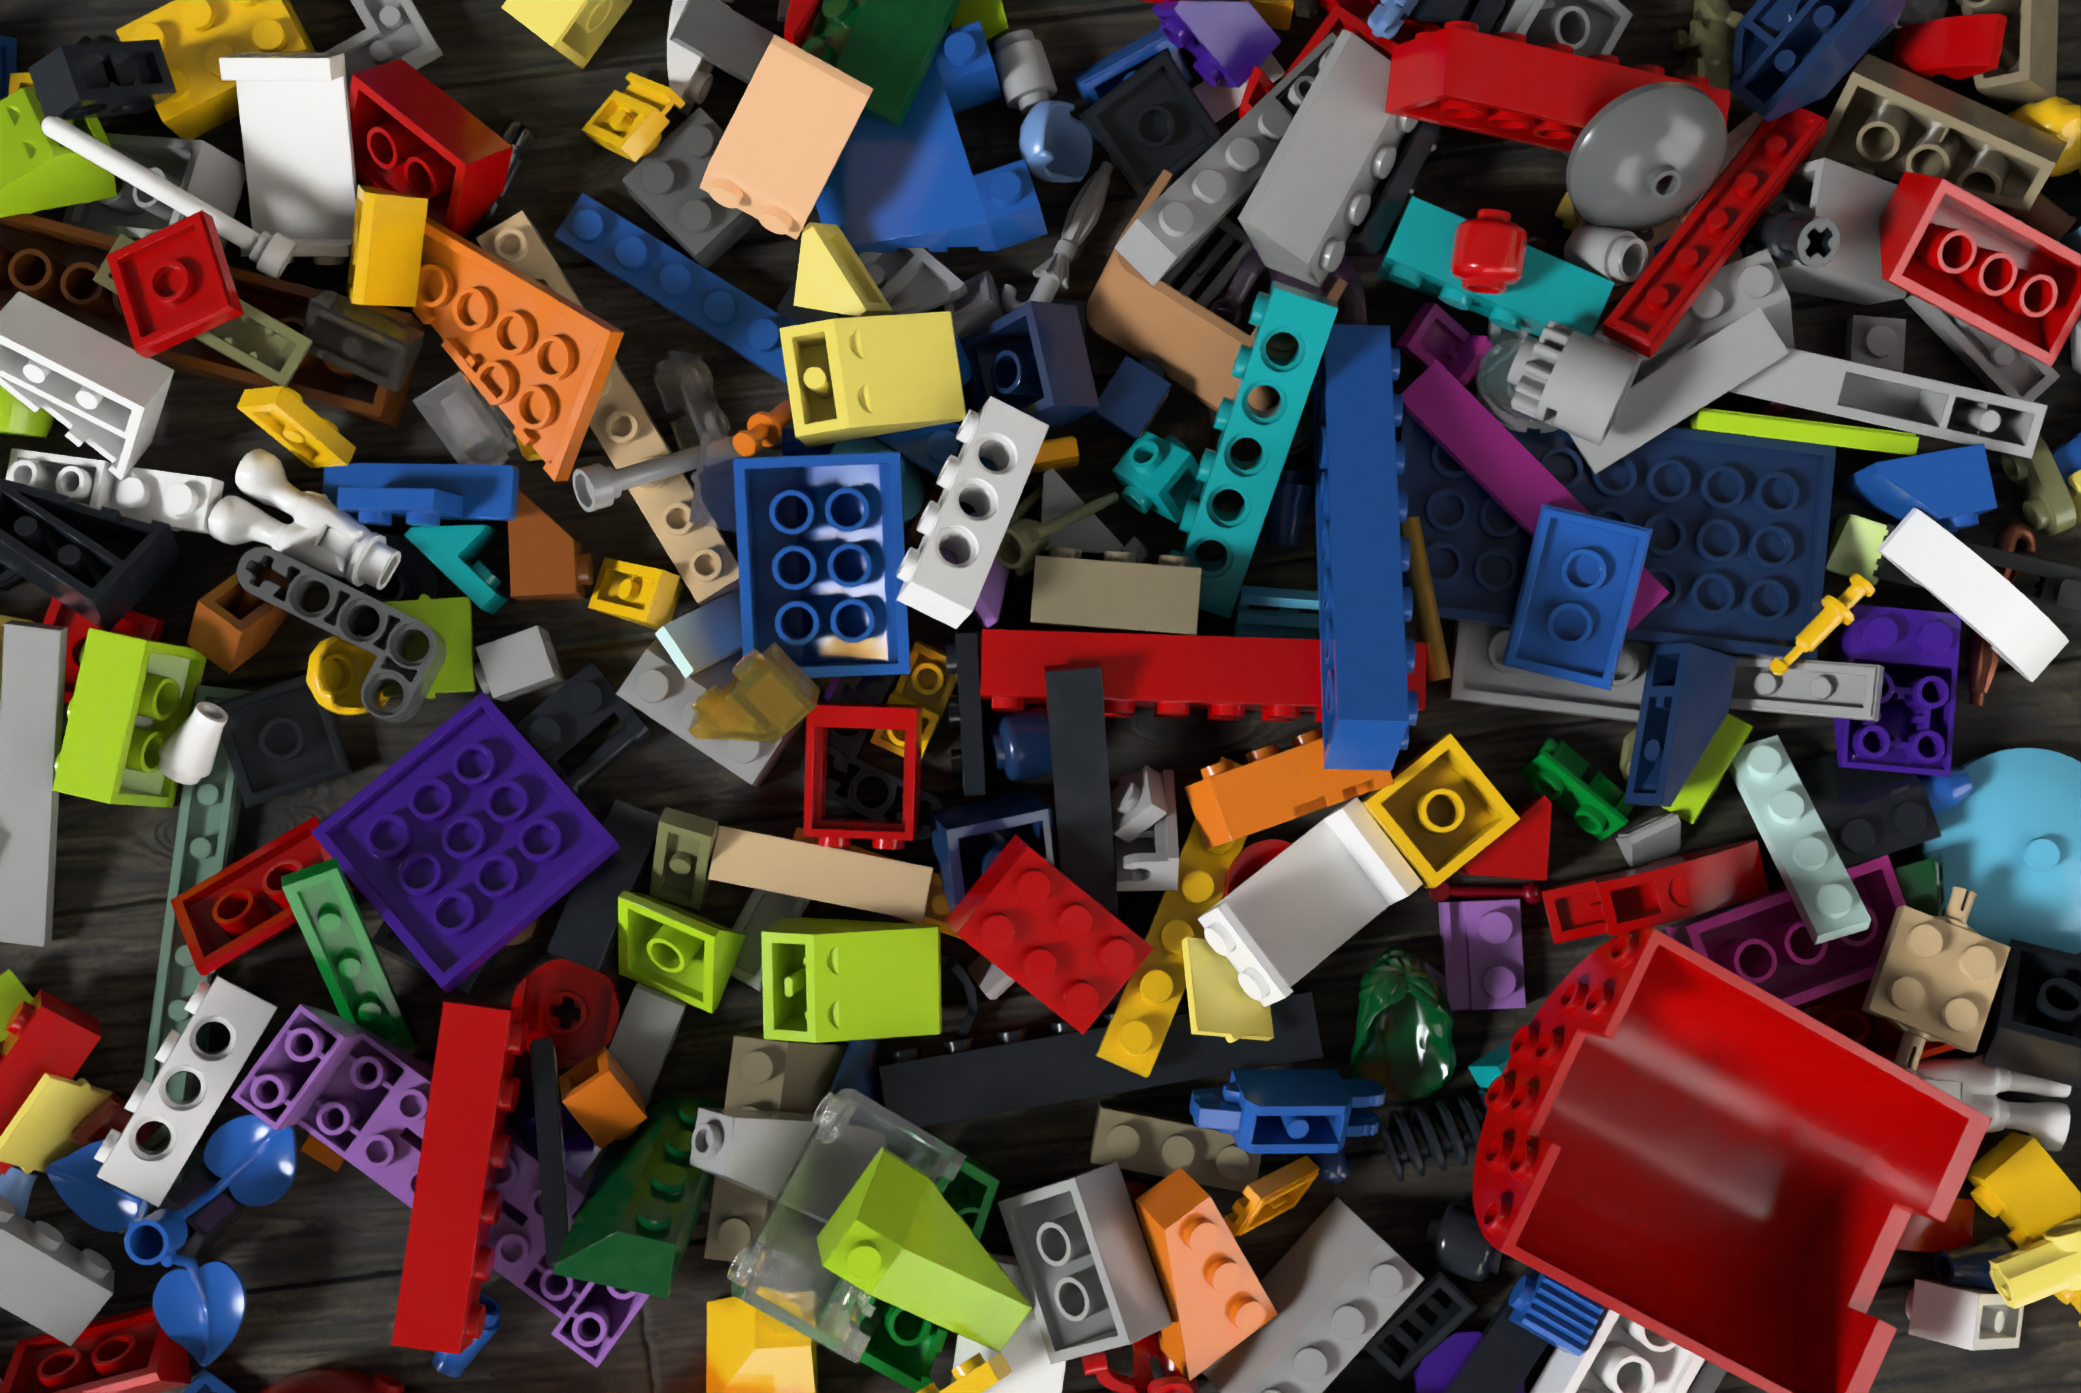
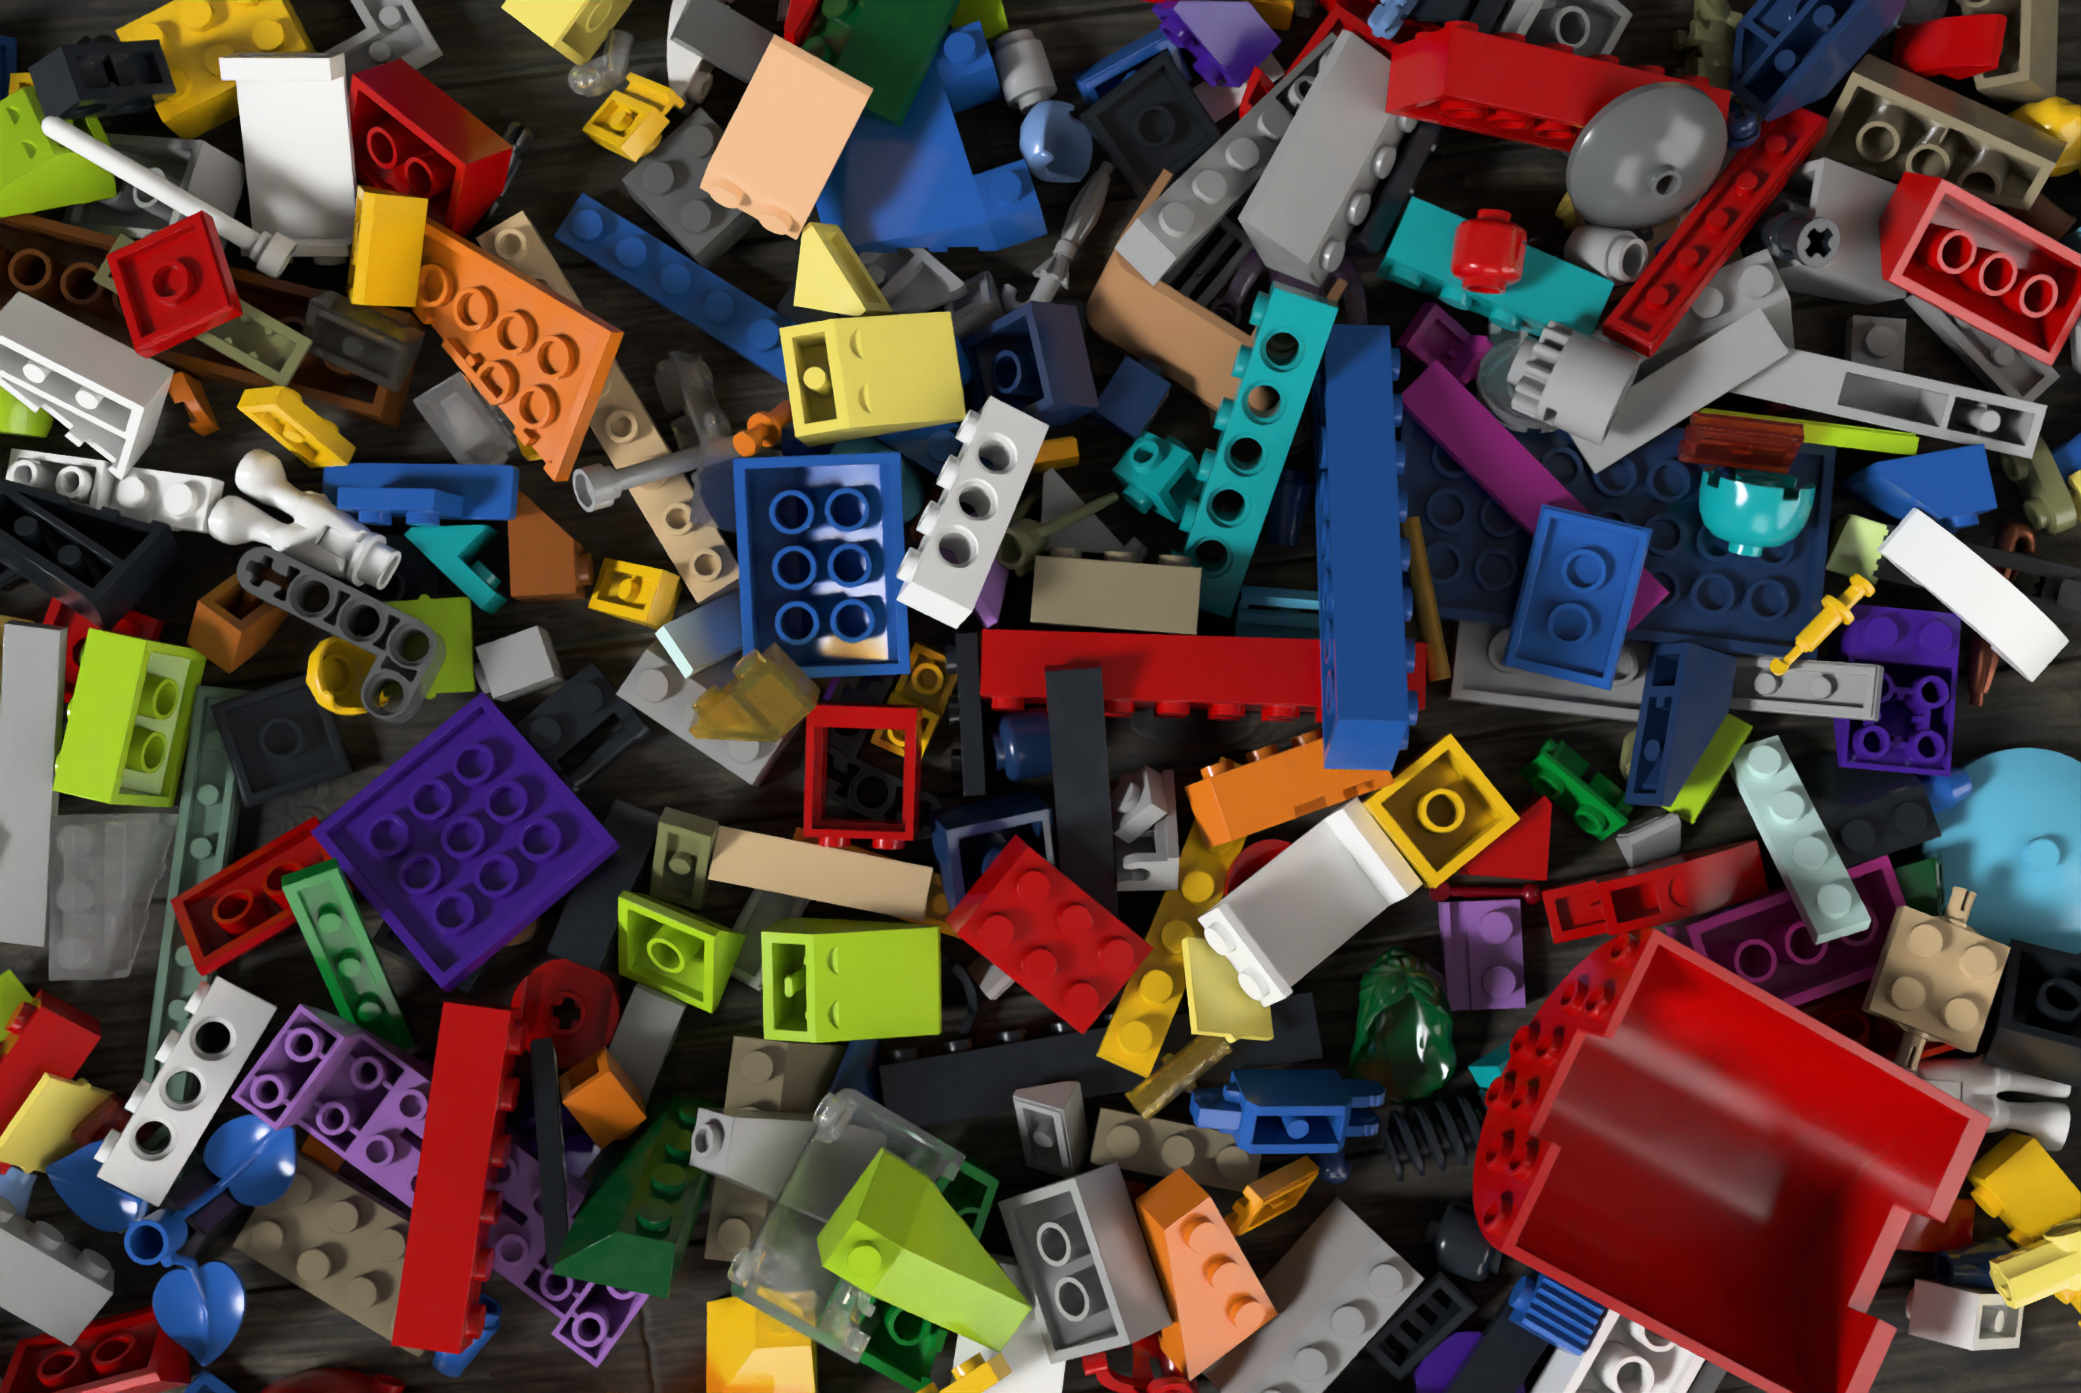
white cone [158,702,228,785] -> none
none -> clear wedge [48,813,179,981]
none -> orange tile [168,371,220,437]
none -> dark tan plate [232,1149,427,1358]
none -> clear arm [568,30,634,97]
none -> light grey slope [1013,1081,1090,1178]
none -> clear yellow pin [1125,1035,1233,1122]
none -> clear red tile [1678,411,1805,474]
none -> teal cylinder [1699,466,1816,557]
none -> dark blue arm [1727,99,1761,149]

